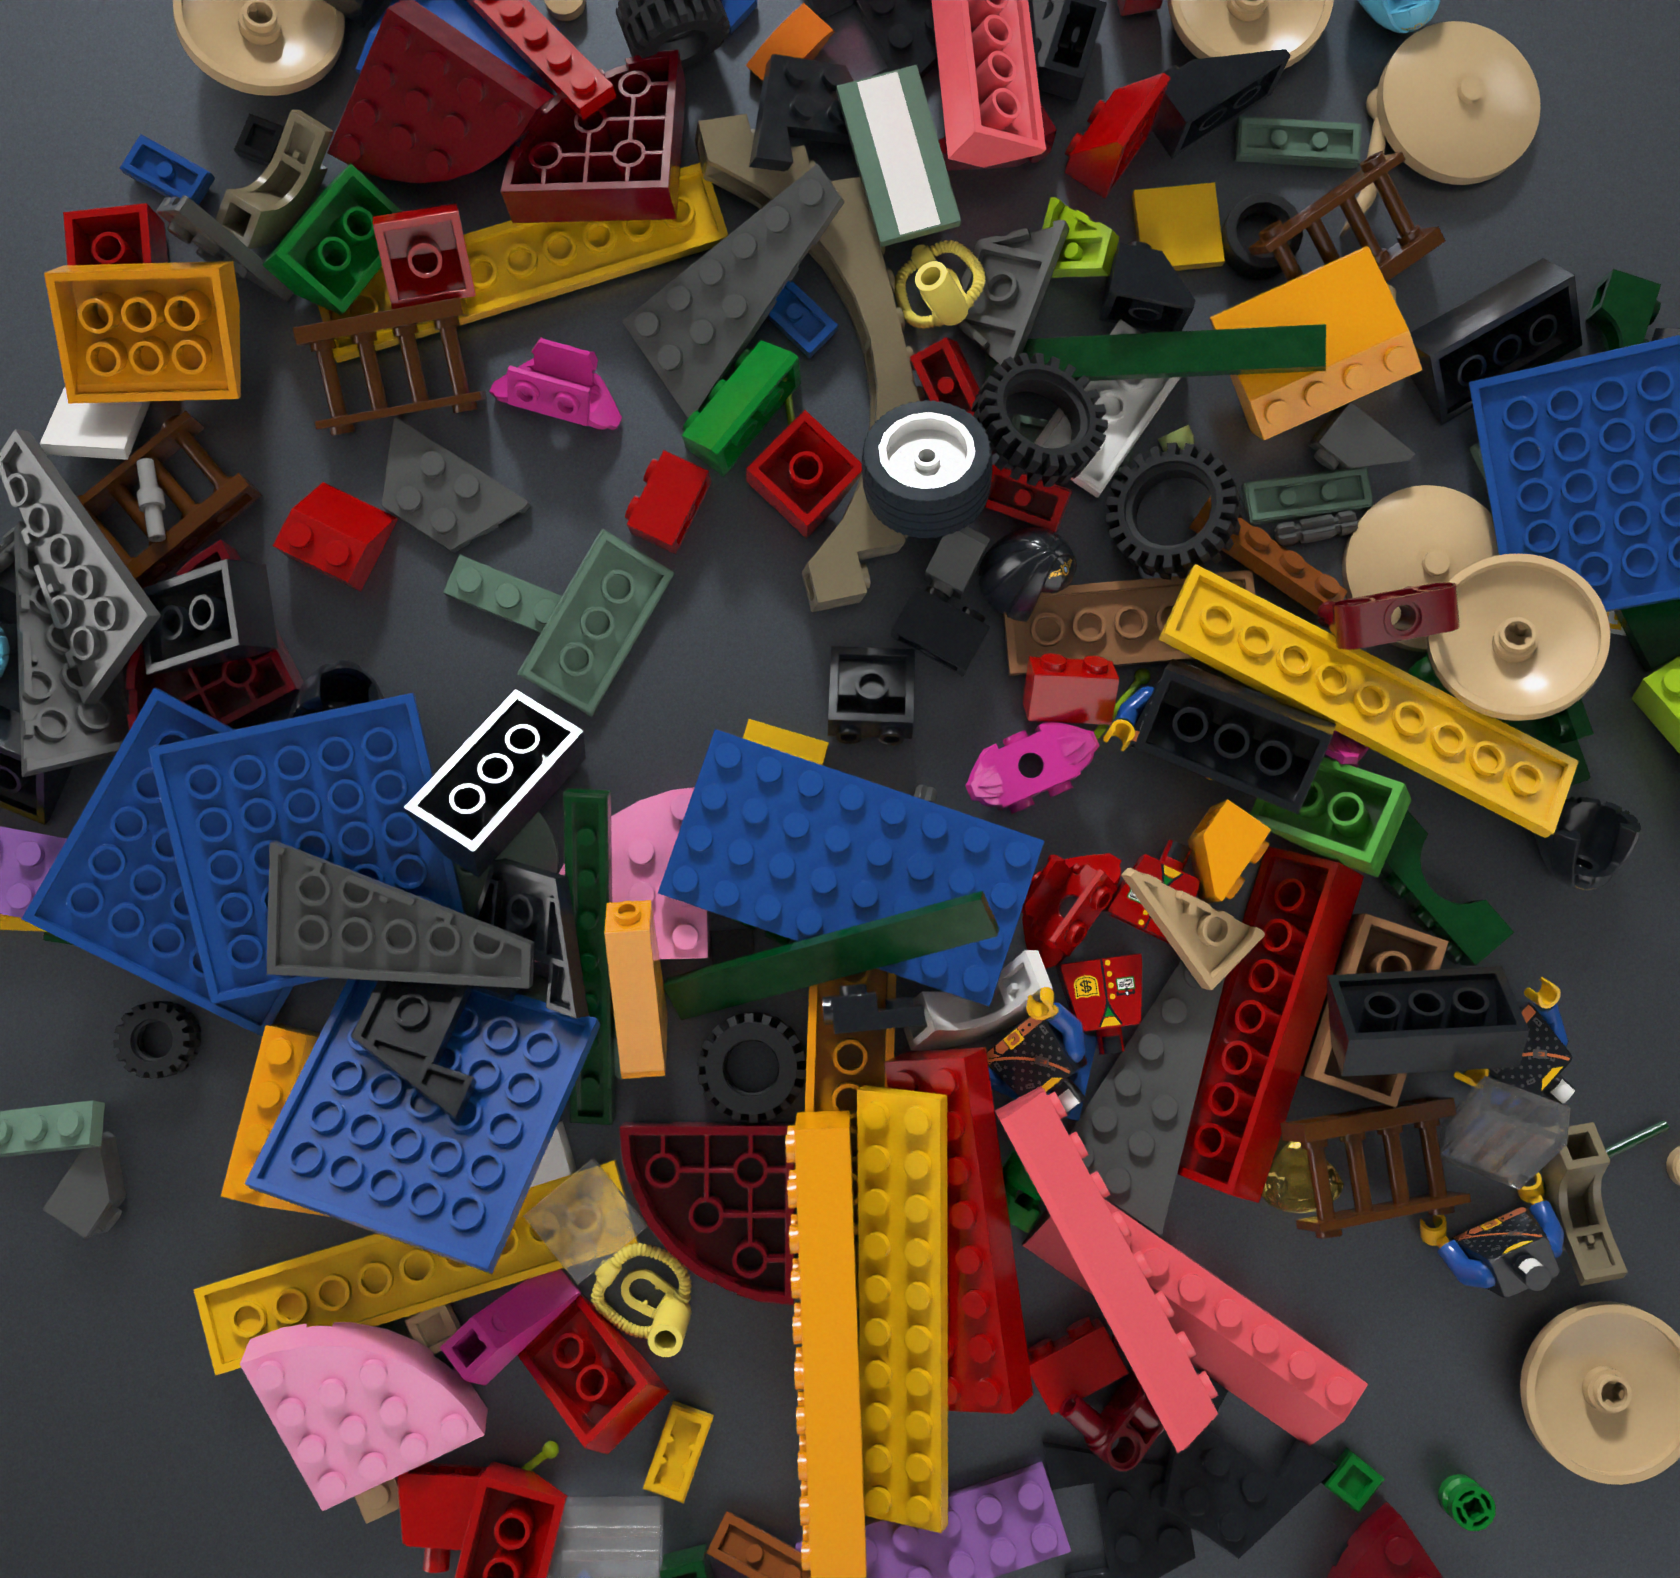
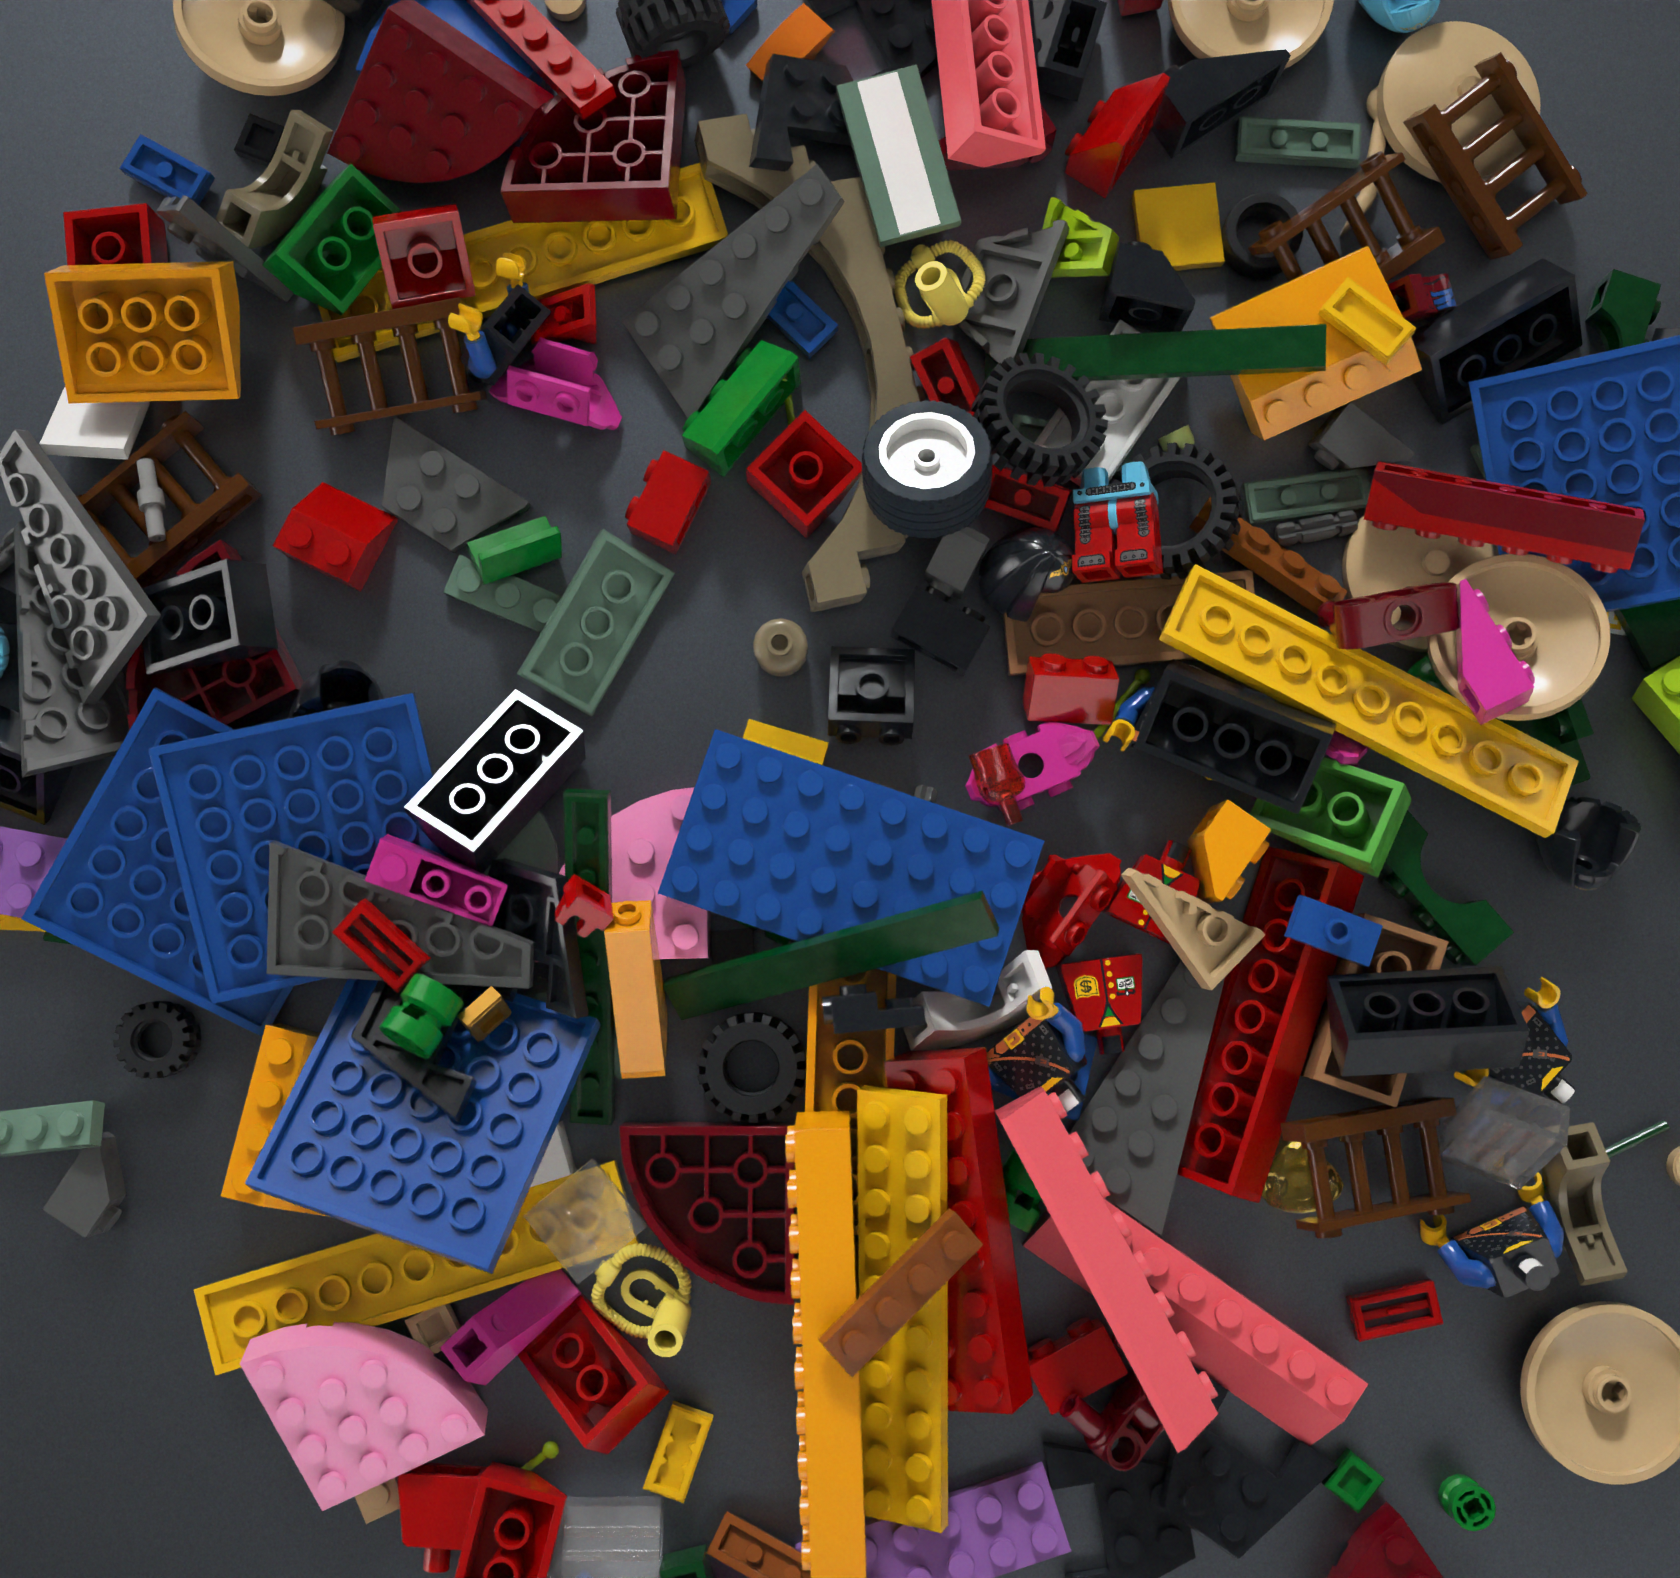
none -> red tile [332,898,431,993]
none -> dark pink slope [364,834,508,927]
none -> green wheel [379,974,464,1059]
none -> torso [448,252,551,385]
none -> pearl gold tile [458,986,511,1042]
none -> green panel [467,516,562,585]
none -> red slope [531,283,596,345]
none -> red tile [555,874,614,938]
none -> dark tan head [753,618,808,677]
none -> dark orange plate [818,1209,983,1377]
none -> clear red piece [968,743,1025,826]
none -> hips [1072,461,1163,583]
none -> blue plate [1284,895,1383,967]
none -> yellow tile [1318,277,1416,365]
none -> red tile [1346,1279,1443,1342]
none -> brick [1363,461,1645,573]
none -> dark red leg [1388,273,1457,323]
none -> reddish brown fence [1403,52,1588,260]
none -> dark pink slope [1456,578,1535,725]

